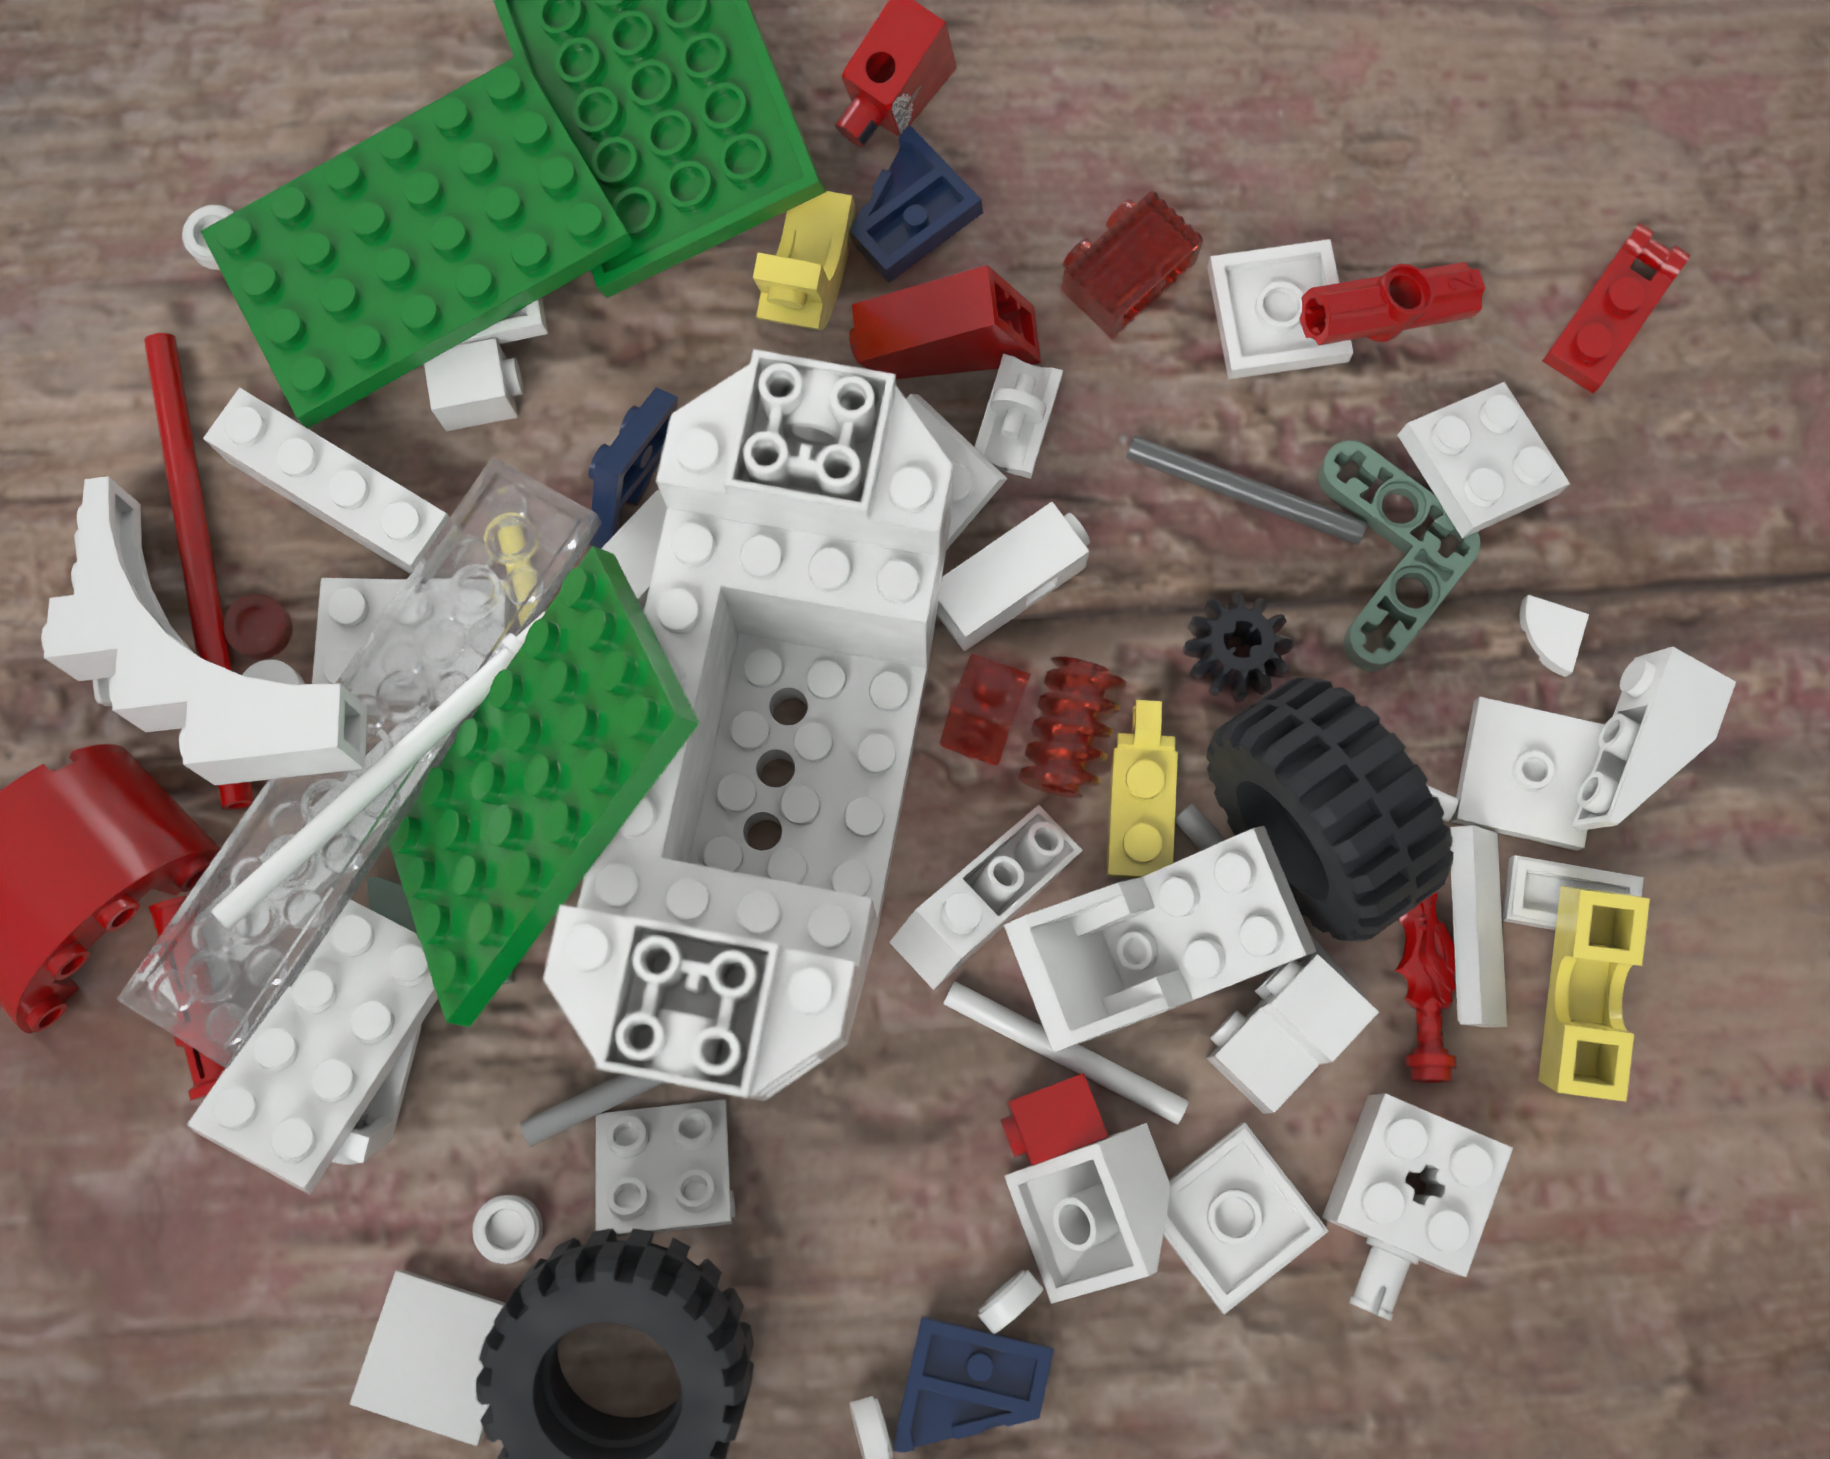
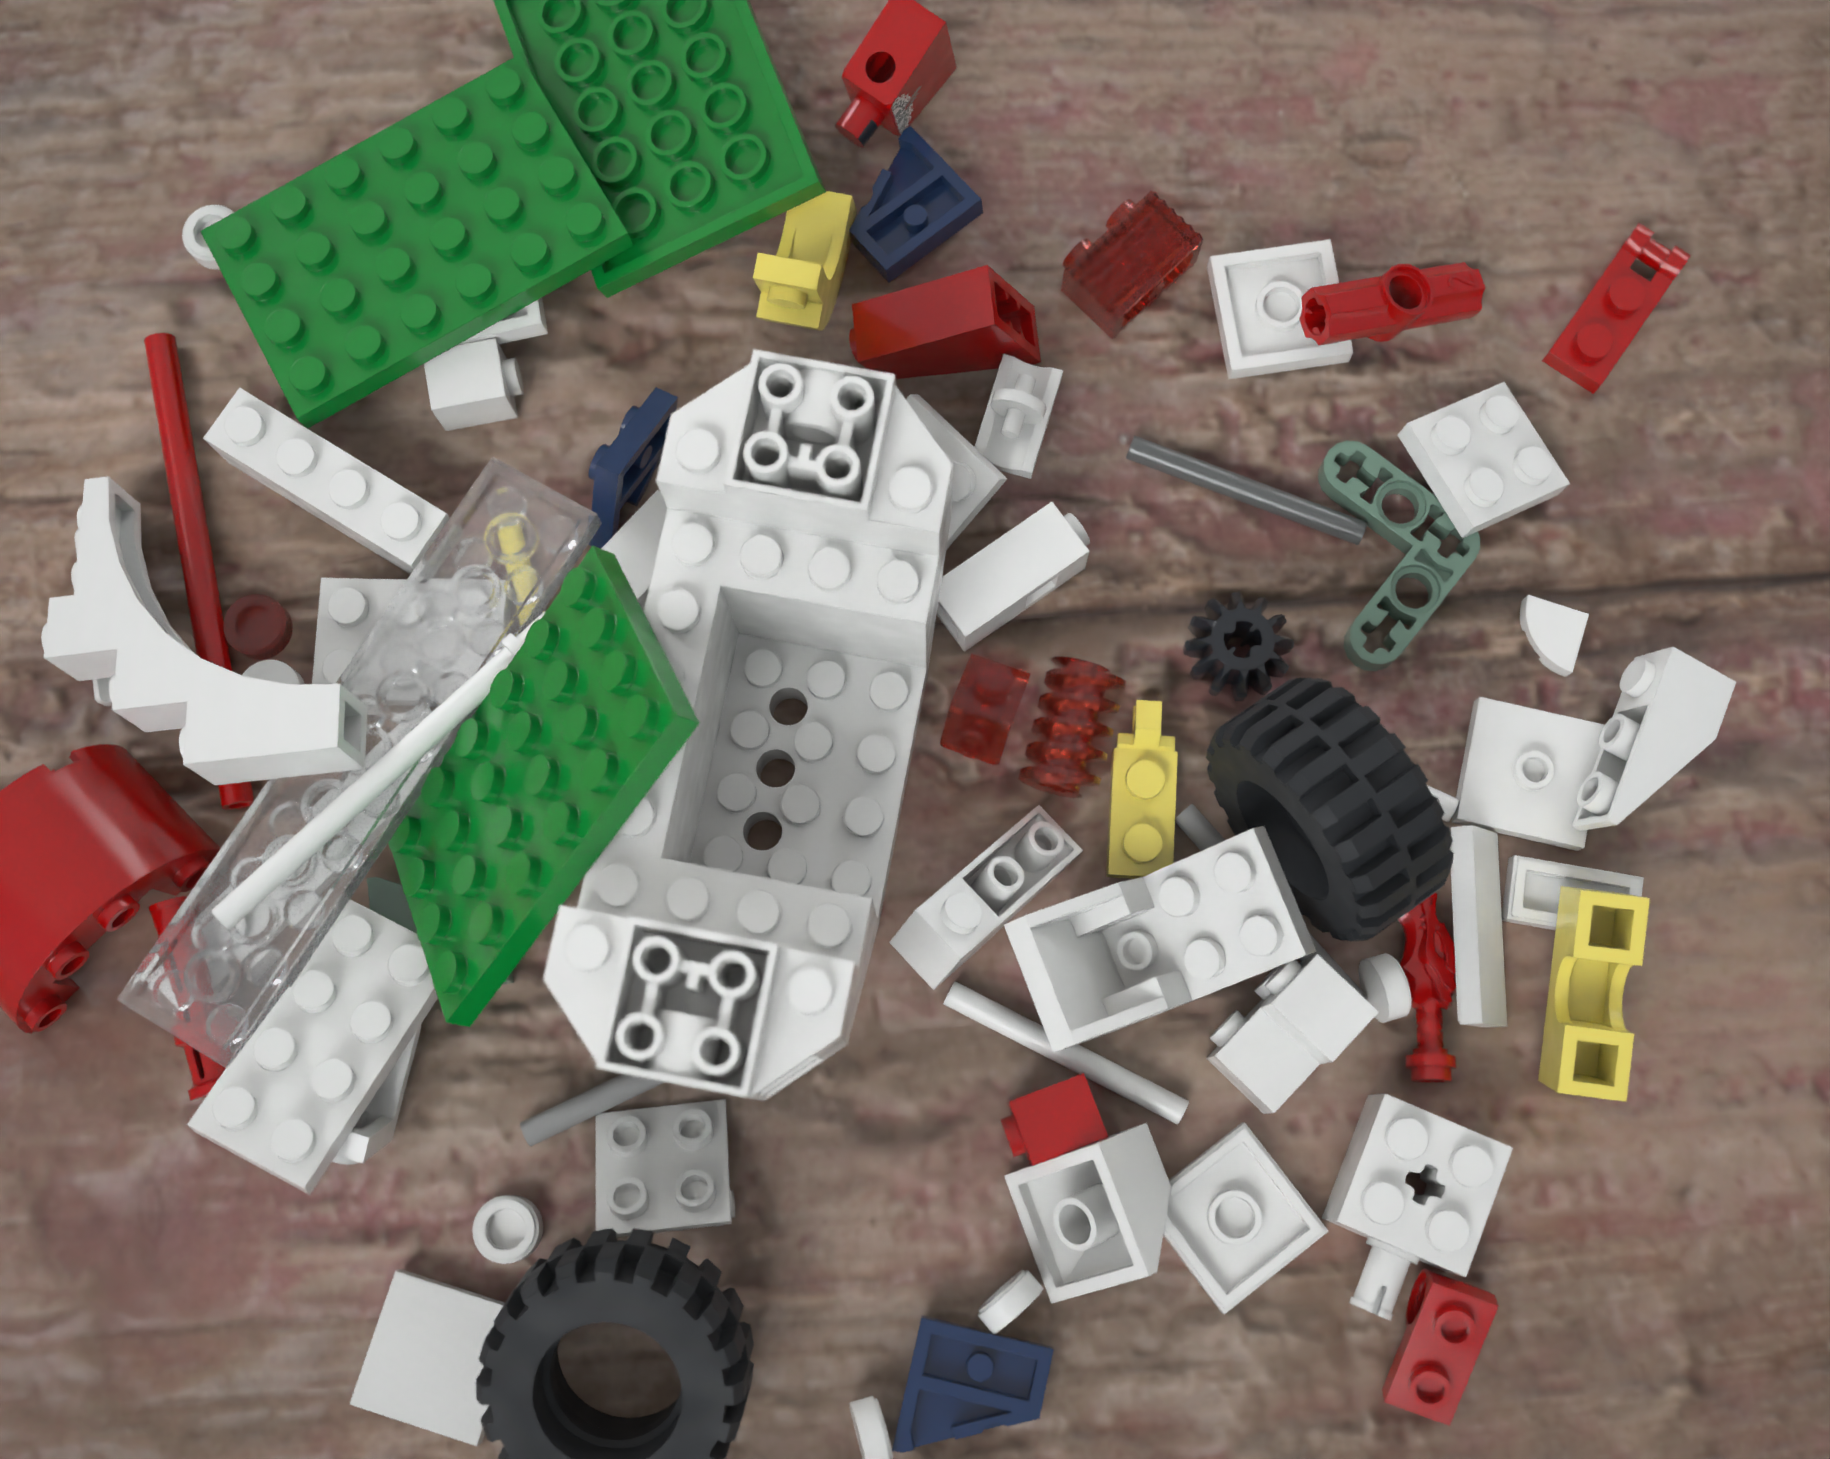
none -> white tile [1359,953,1412,1023]
none -> red plate [1382,1269,1499,1426]

